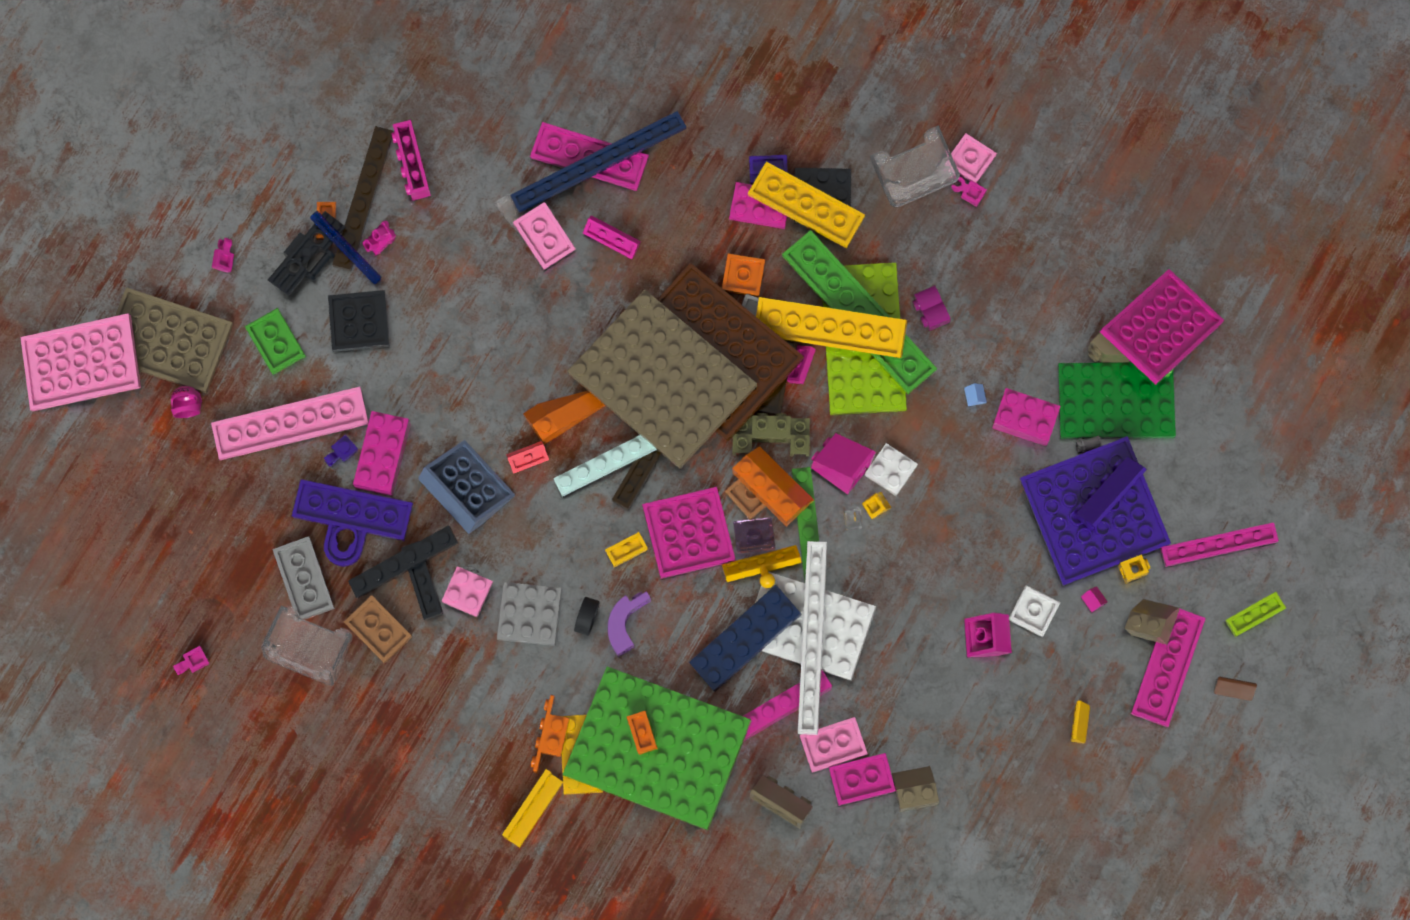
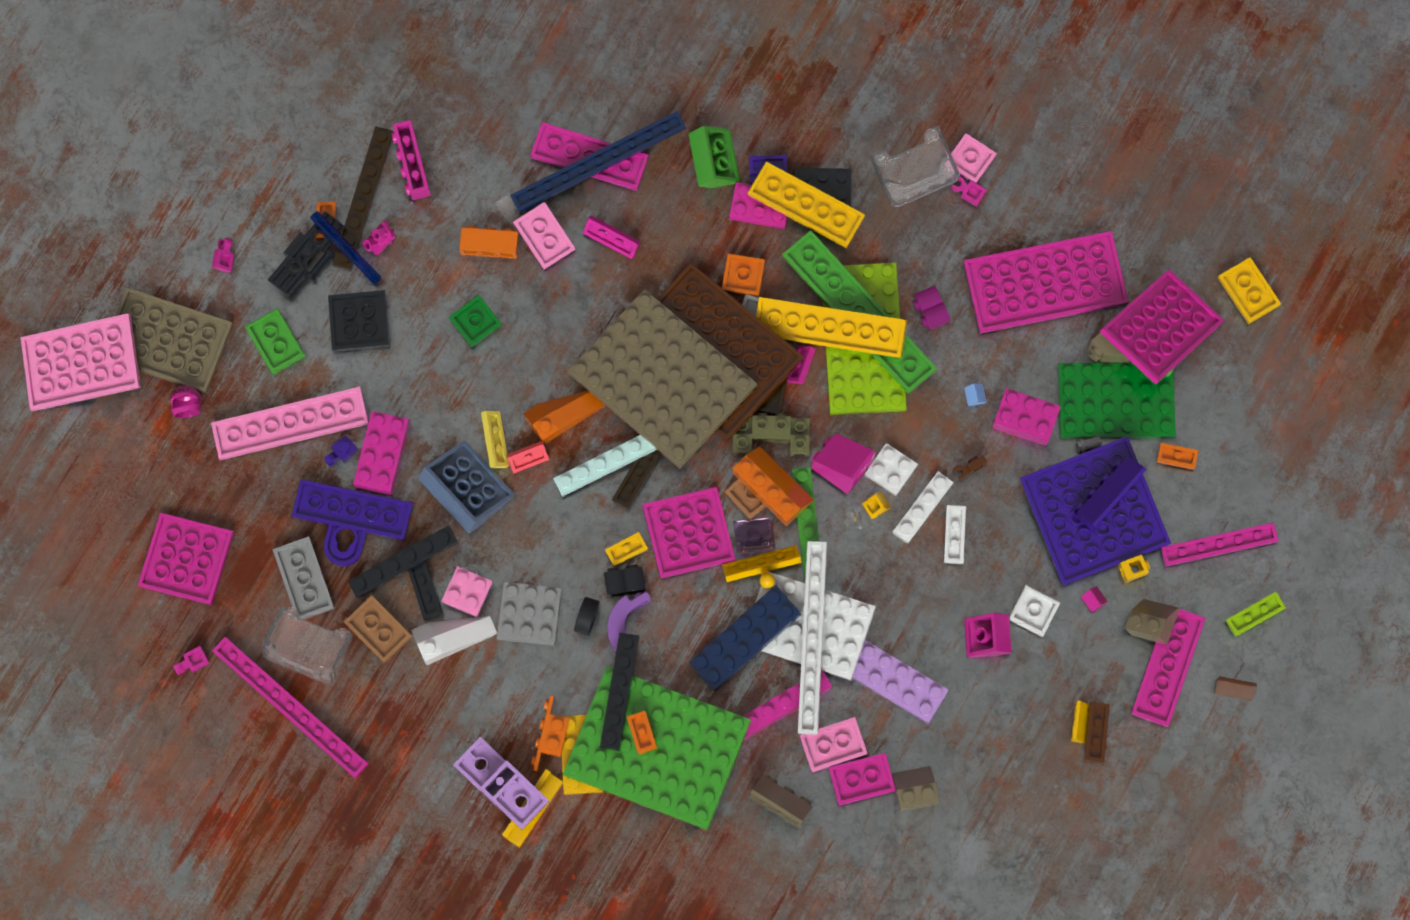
none -> dark pink plate [137,513,234,606]
none -> dark pink plate [212,637,369,779]
none -> white wedge [411,616,497,665]
none -> green plate [449,295,502,348]
none -> lavender bracket [453,737,550,830]
none -> orange brick [459,226,519,259]
none -> light yellow plate [481,411,509,468]
none -> black plate [600,633,640,751]
none -> black brick [604,564,646,598]
none -> bright green slope [688,126,740,188]
none -> lavender plate [853,640,949,724]
none -> white plate [893,471,954,544]
none -> white plate [944,505,966,564]
none -> reddish brown plate [952,455,987,481]
none -> dark pink plate [963,231,1129,334]
none -> reddish brown plate [1084,702,1110,763]
none -> orange plate [1156,443,1198,470]
none -> yellow plate [1218,257,1281,325]

